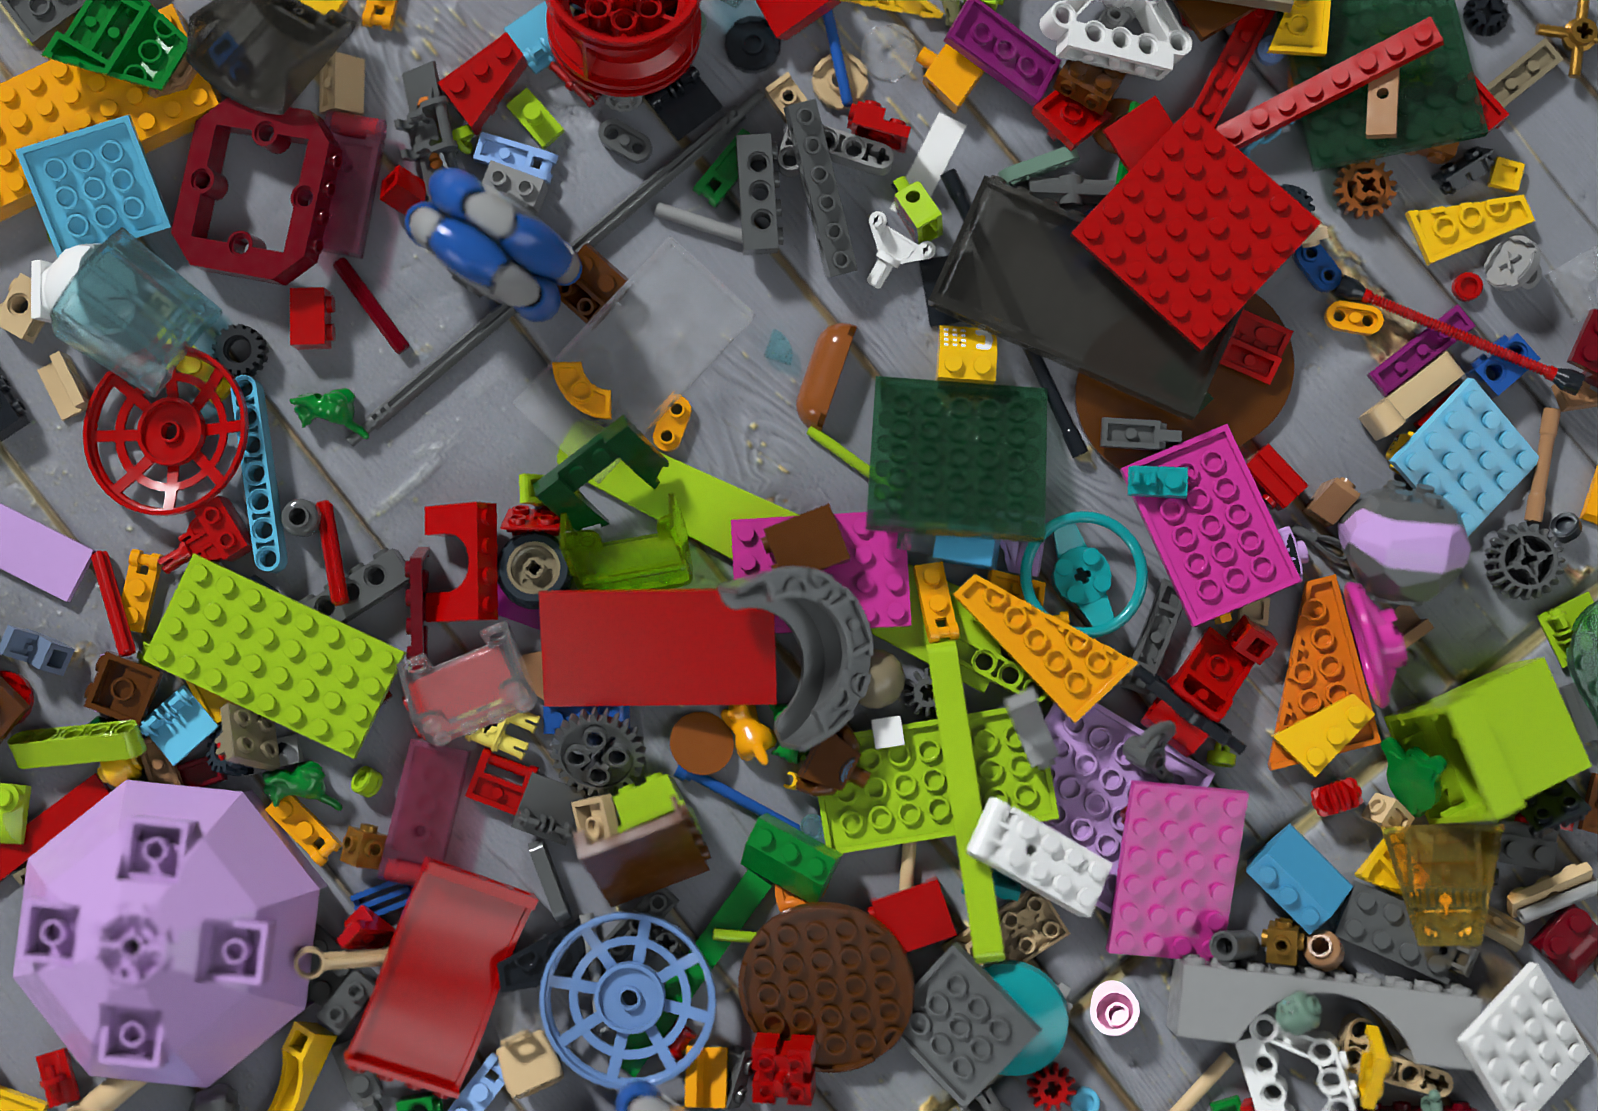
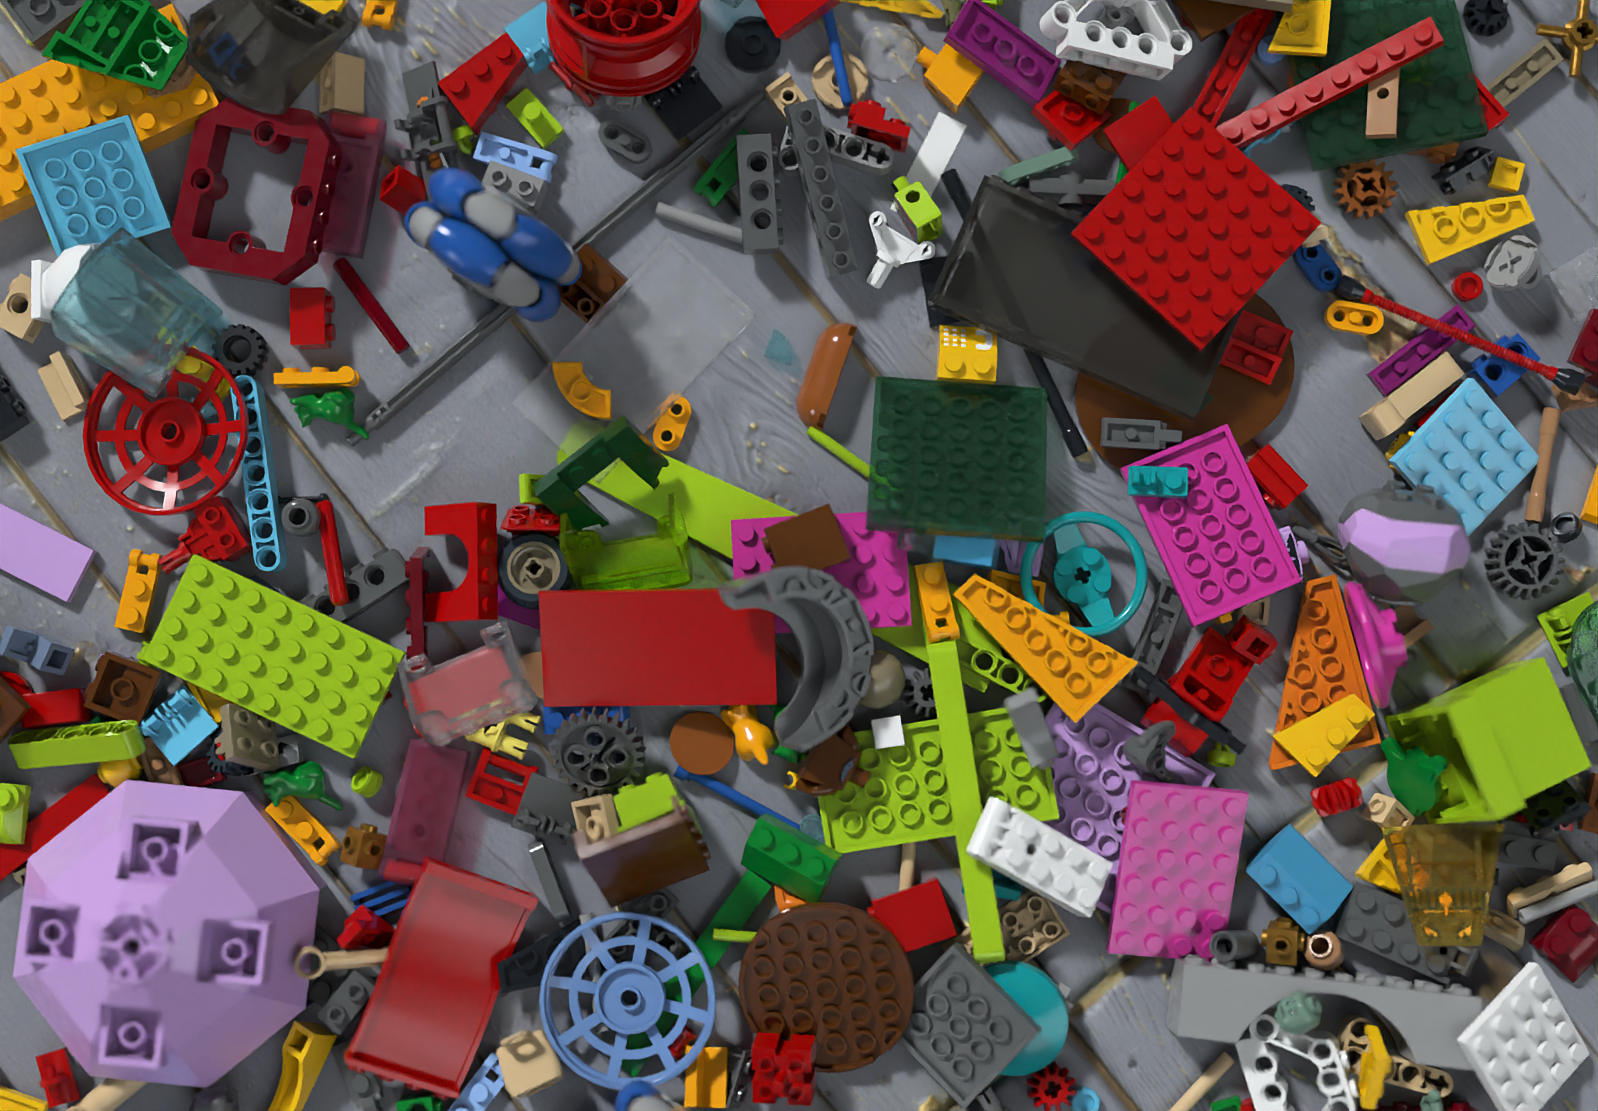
red axle [91,550,136,657] -> none
piece [1090,981,1140,1036] -> none
medium nougat slope [1303,477,1361,527] -> none
none -> red piece [22,688,92,728]
none -> light orange plate [274,366,361,389]
none -> black hinge [278,493,329,504]

